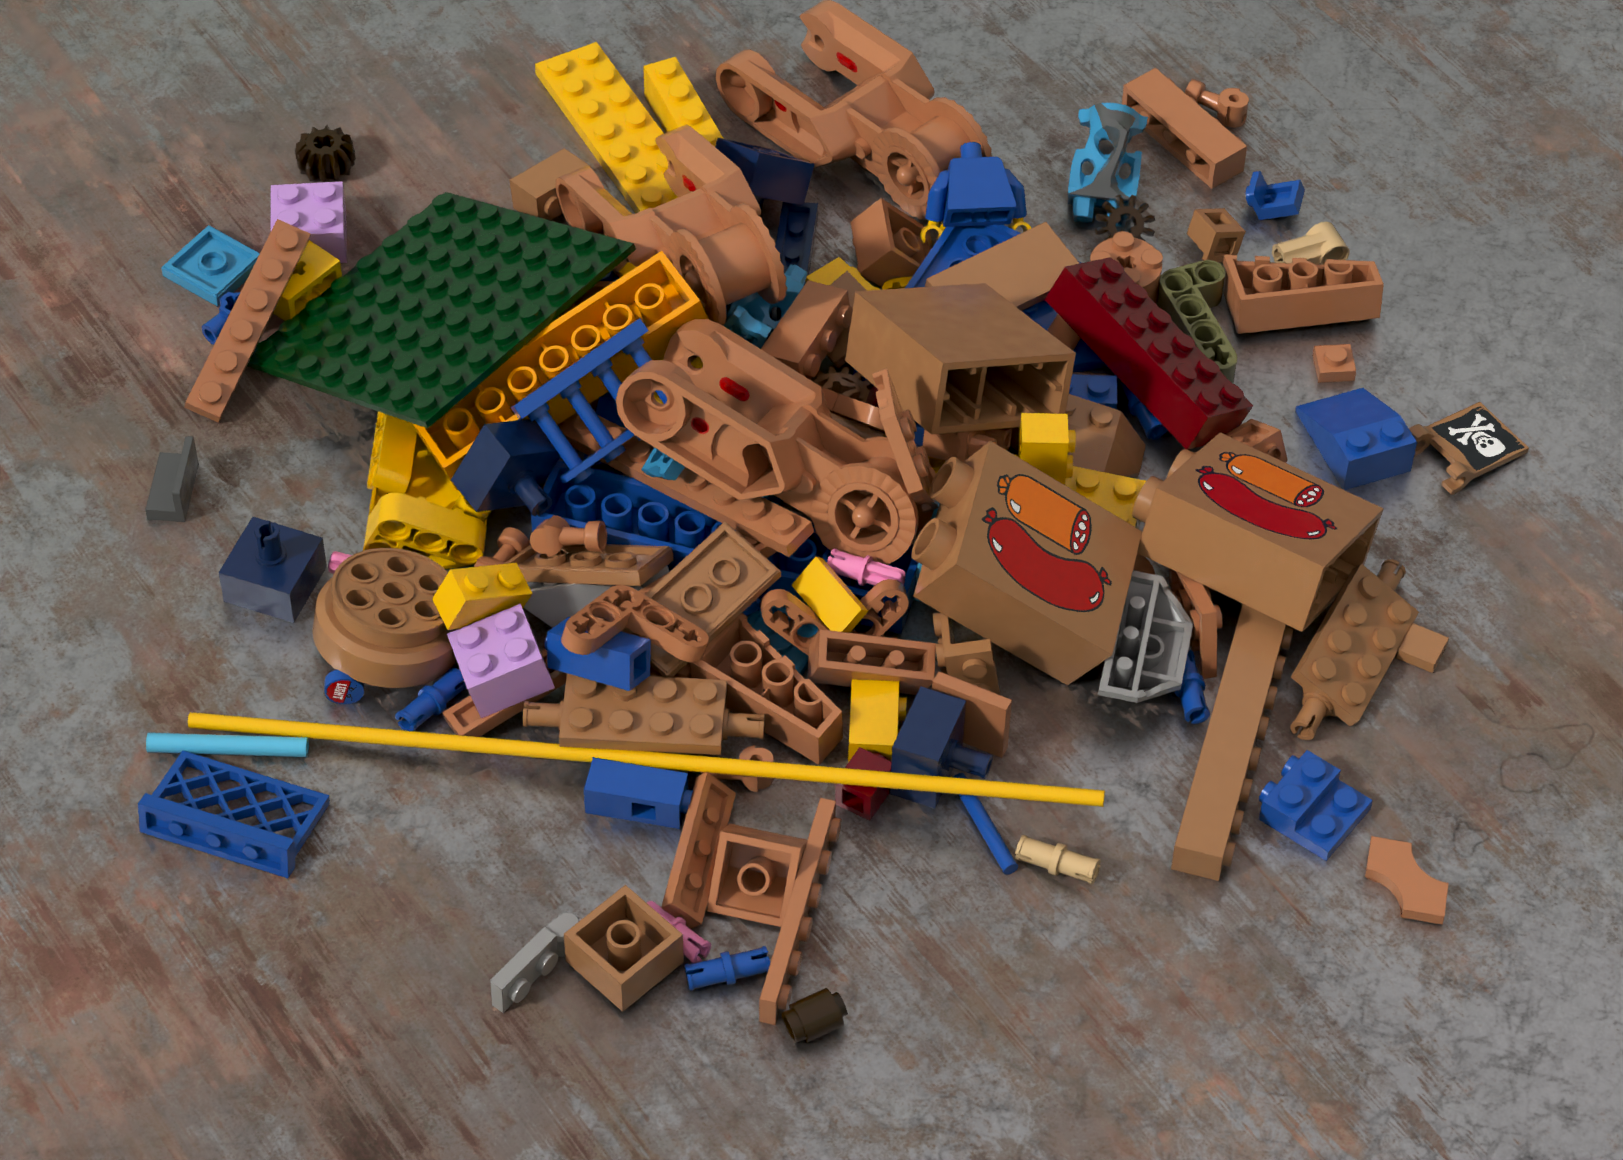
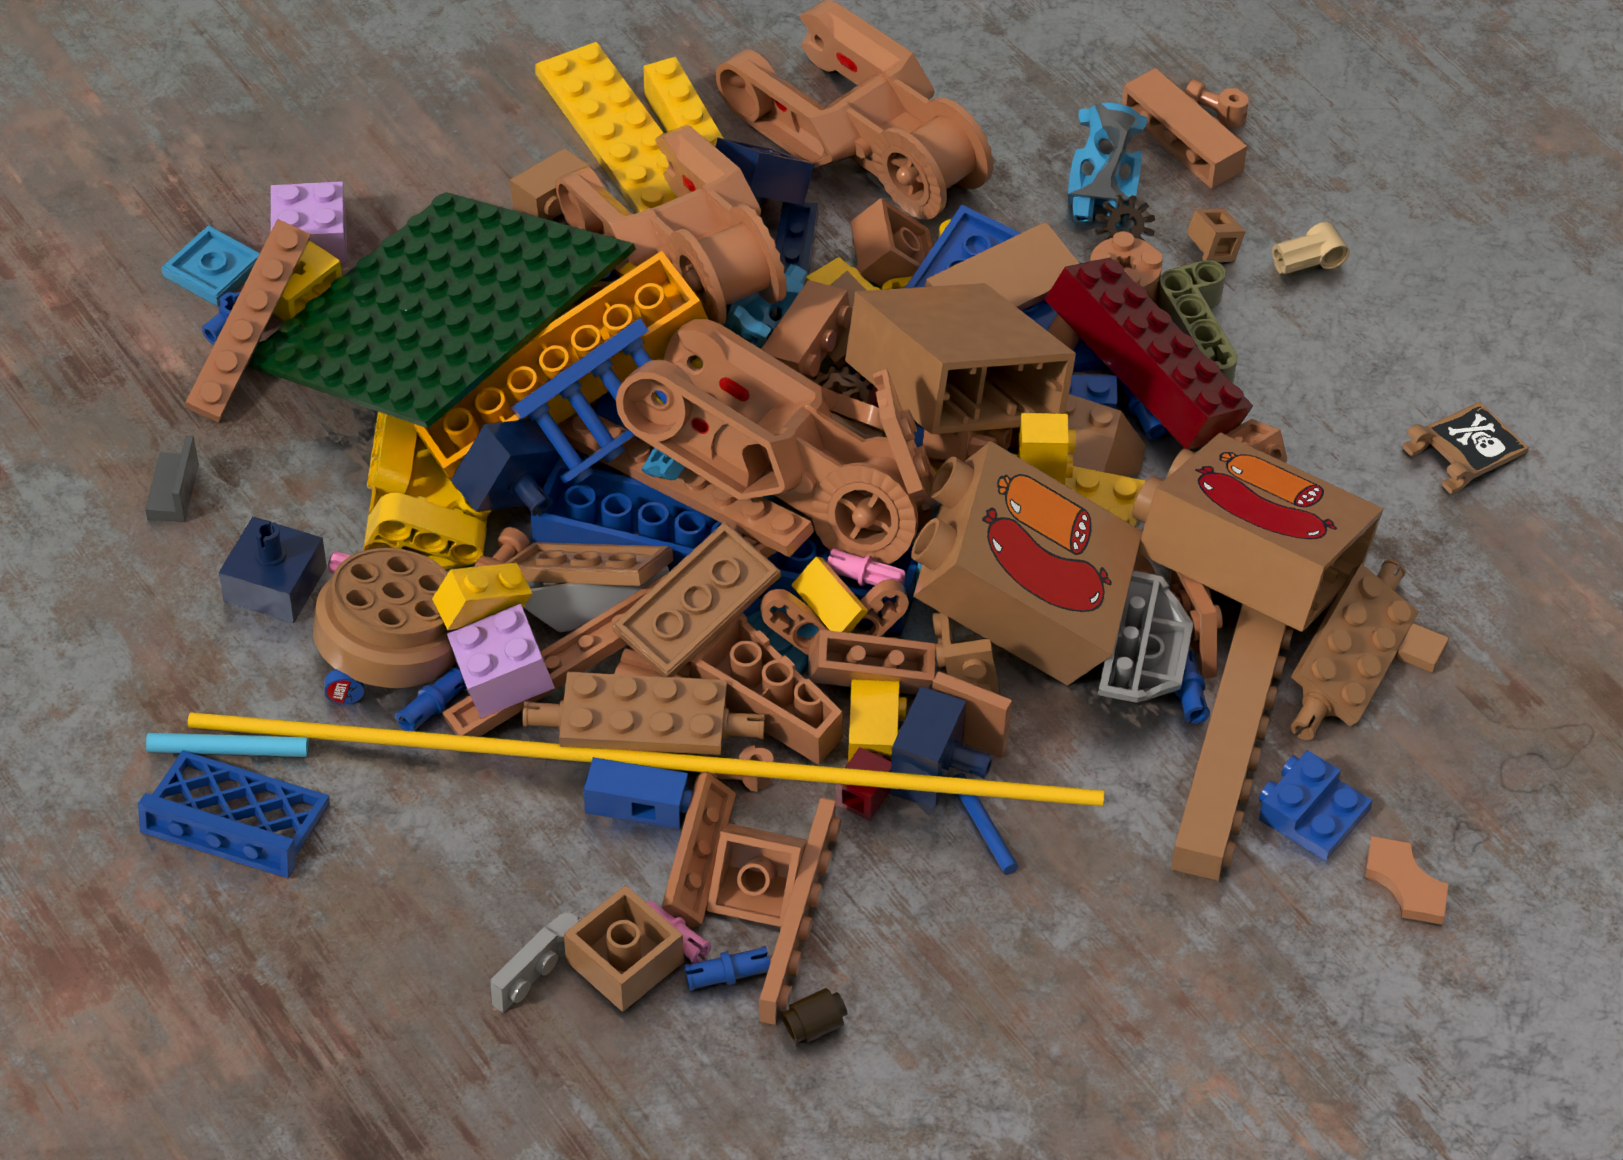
dark brown gear [295,125,356,182] -> none
nougat leg [530,515,607,557] -> none
blue brick [545,617,651,691] -> none
nougat beam [561,585,709,662] -> none
blue torso [920,142,1031,243] -> none
tan pin [1015,835,1101,884] -> none
nougat wedge [1223,255,1384,334] -> none
blue bracket [1246,171,1305,220] -> none
blue slope [1295,388,1417,490] -> none
nougat plate [1312,344,1356,383] -> none

